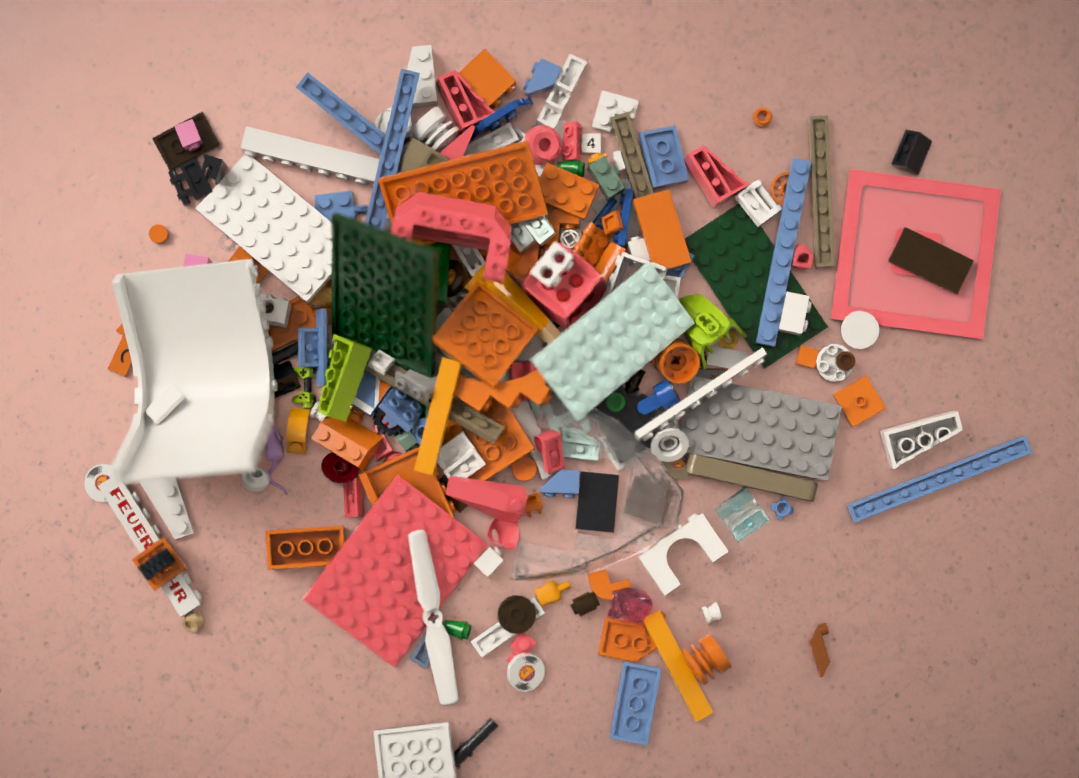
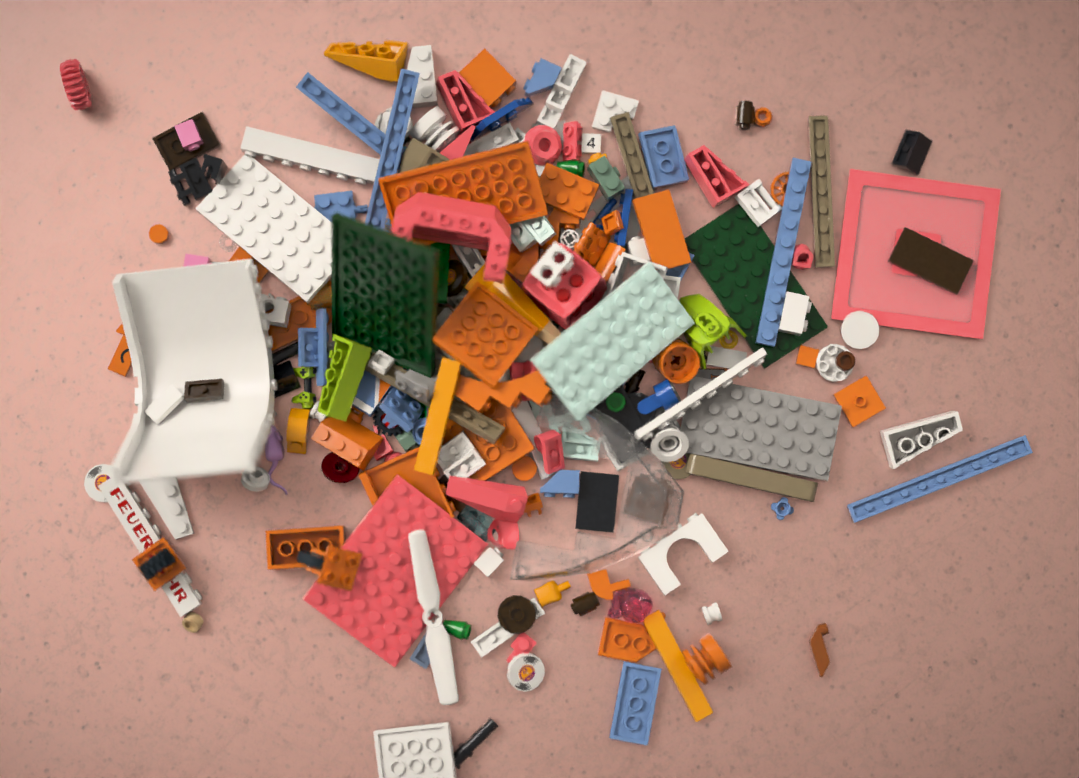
coral plate [343,478,363,518] -> none
white tile [612,150,626,173] -> none
clear light blue slope [714,487,769,542] -> none
none -> coral gear [60,59,92,111]
none -> dark brown plate [184,378,224,402]
none -> orange plate [297,545,363,591]
none -> light orange wedge [324,40,408,82]
none -> clear light blue slope [457,505,499,542]
none -> dark brown brick [735,101,755,130]

